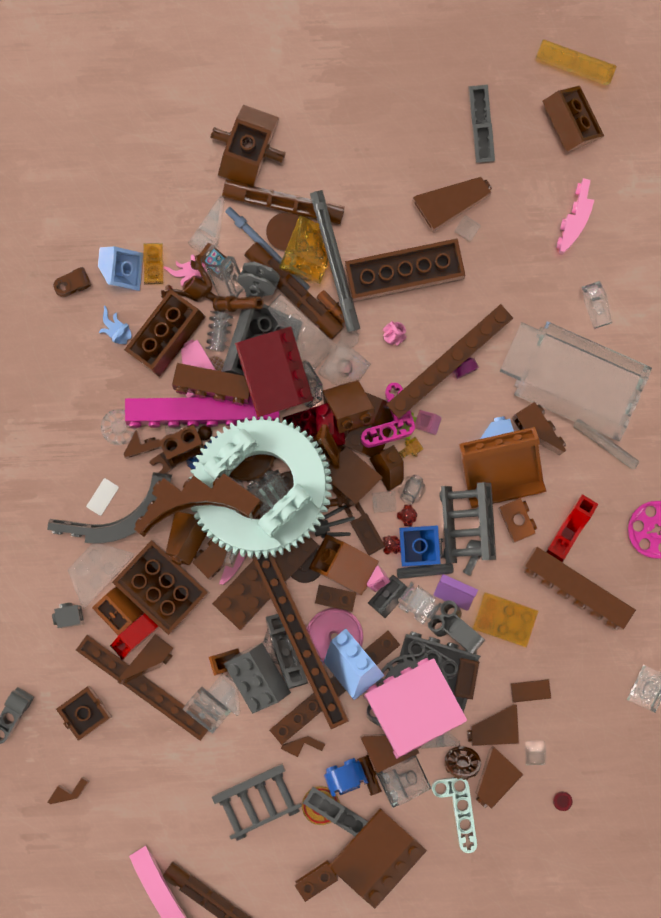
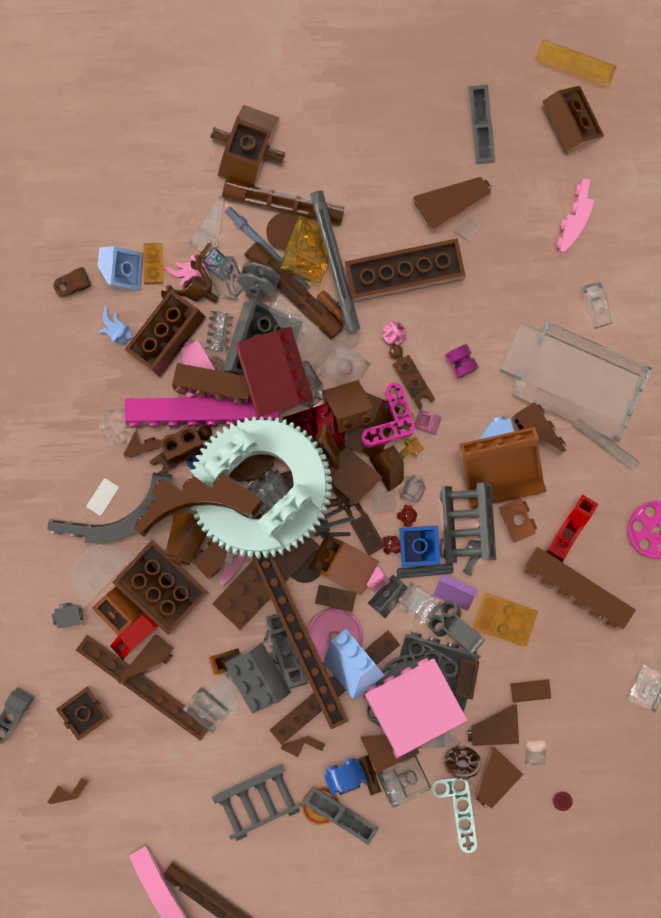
reddish brown pin [213,295,264,313] -> none
reddish brown panel [294,860,338,902] -> none
reddish brown slope [329,808,427,909] -> none
reddish brown plate [386,304,513,419] -> none
none -> reddish brown plate [388,344,435,410]

